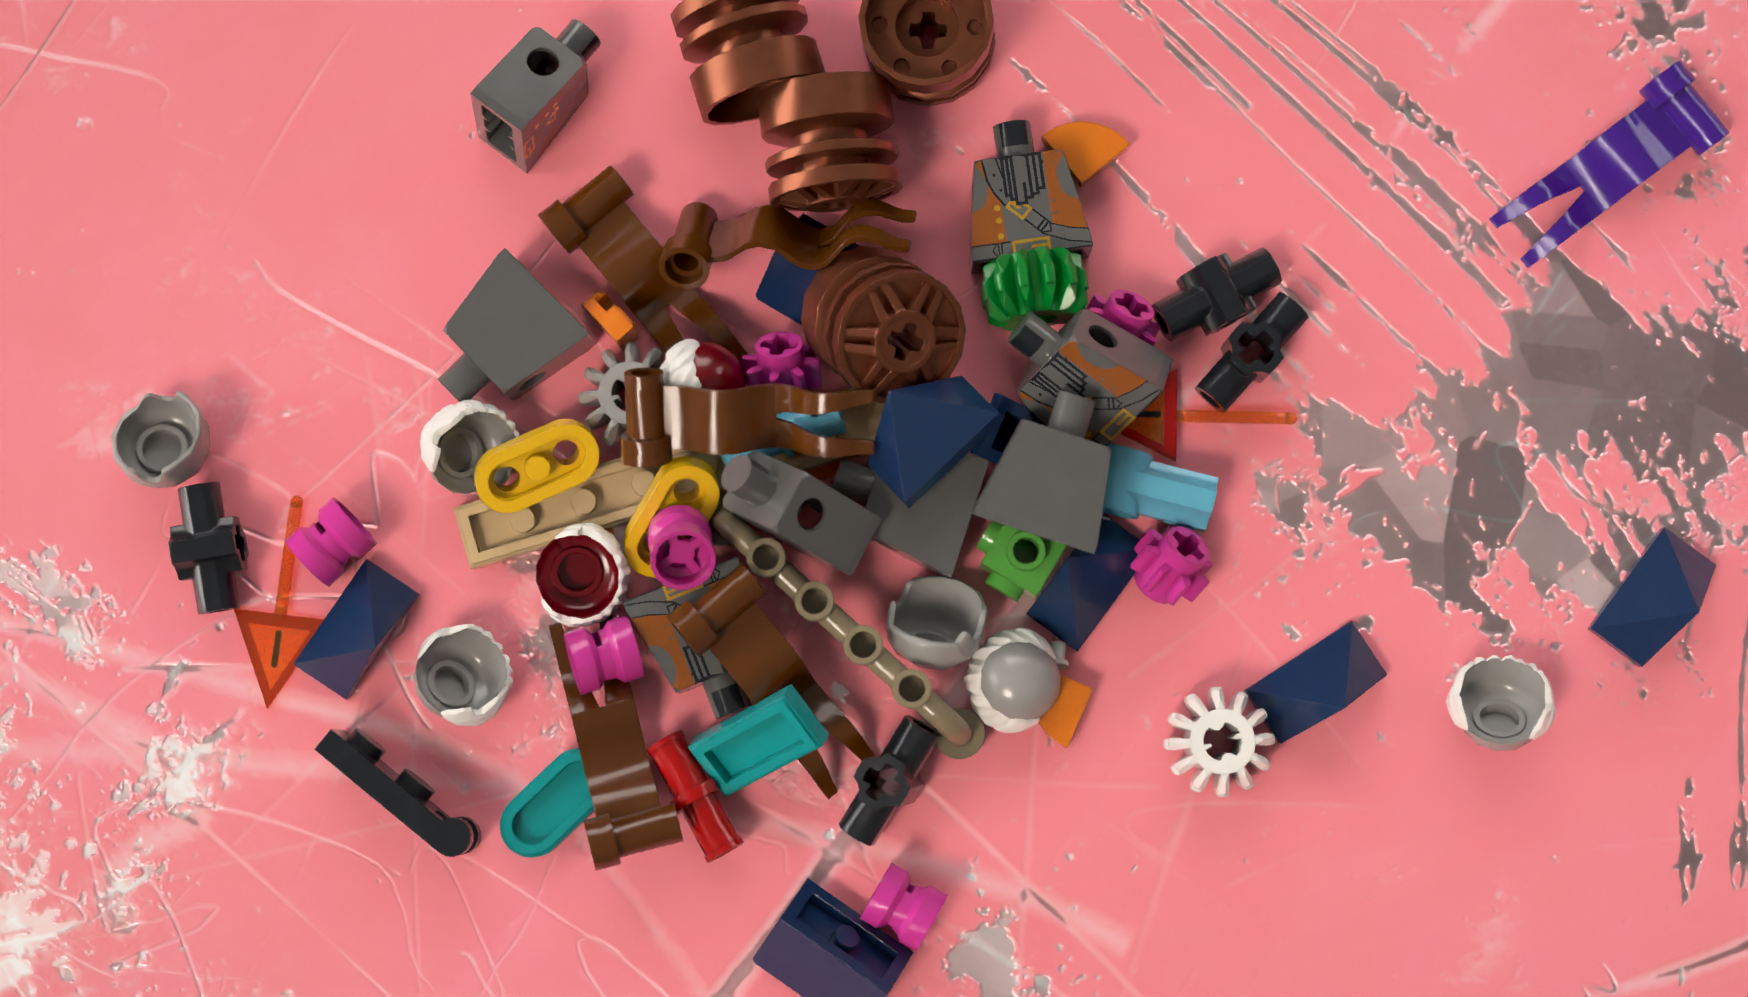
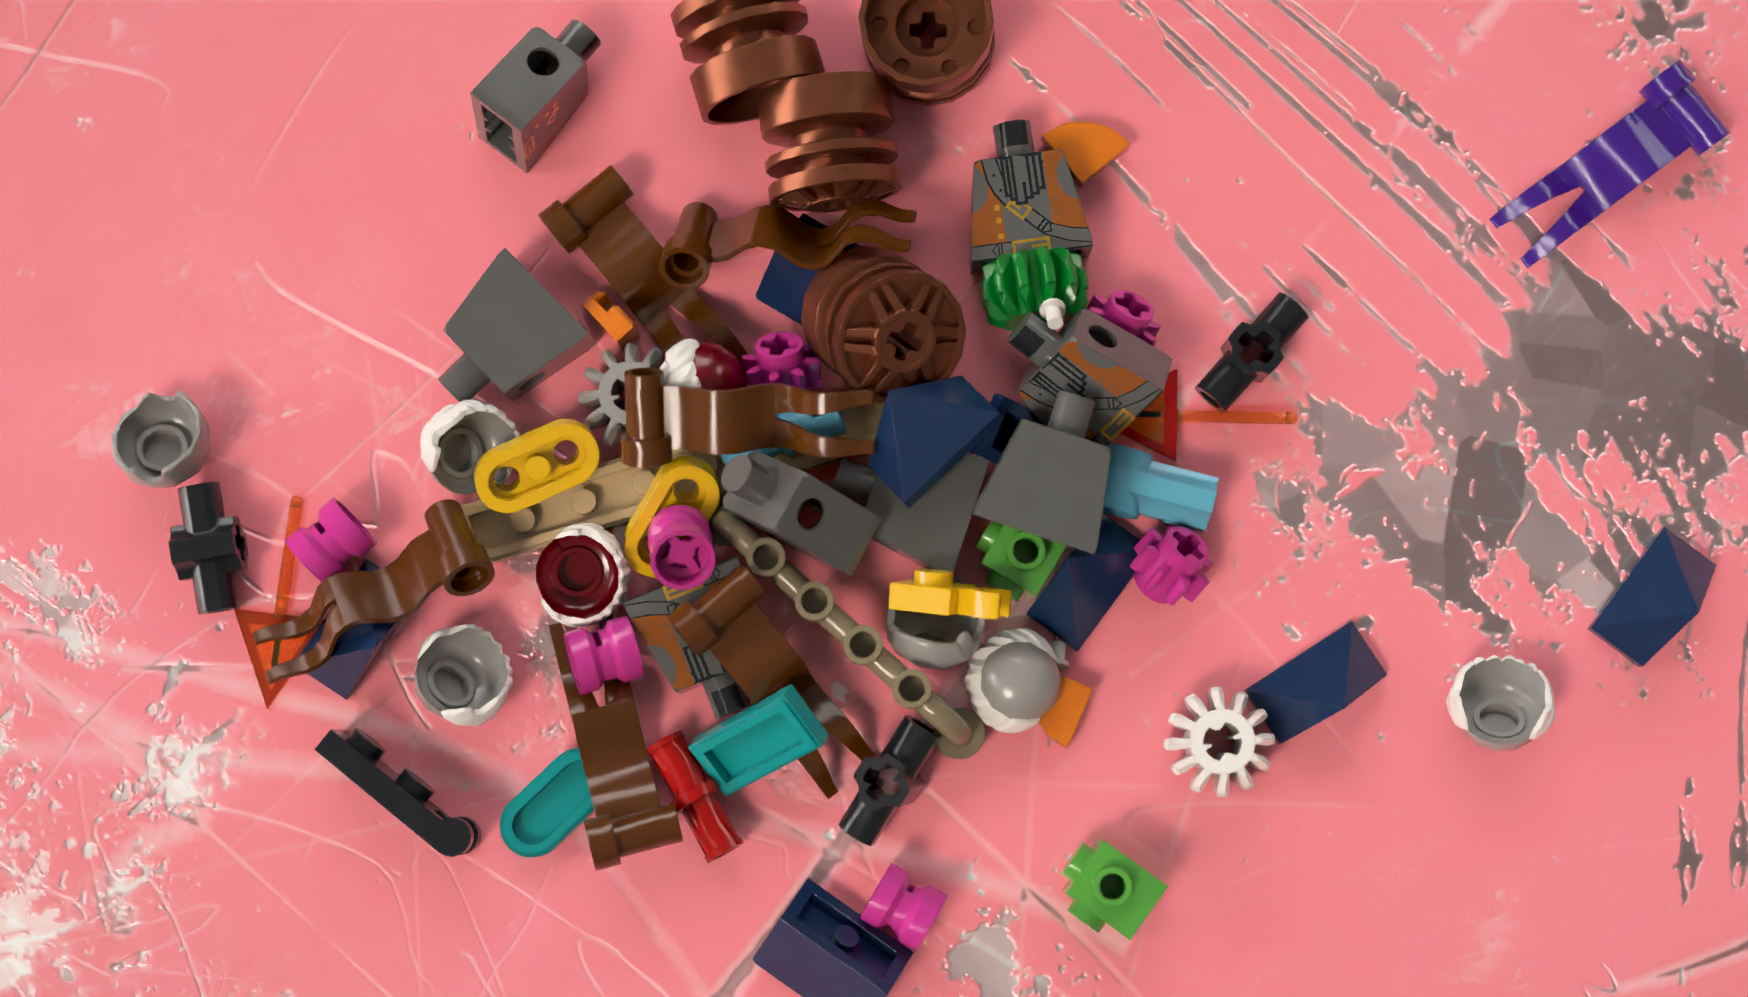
black axle [1152,247,1282,341] -> none
none -> reddish brown flag [252,499,495,684]
none -> yellow plate [889,569,1012,619]
none -> white piece [1039,298,1066,330]
none -> bright green brick [1061,838,1168,940]

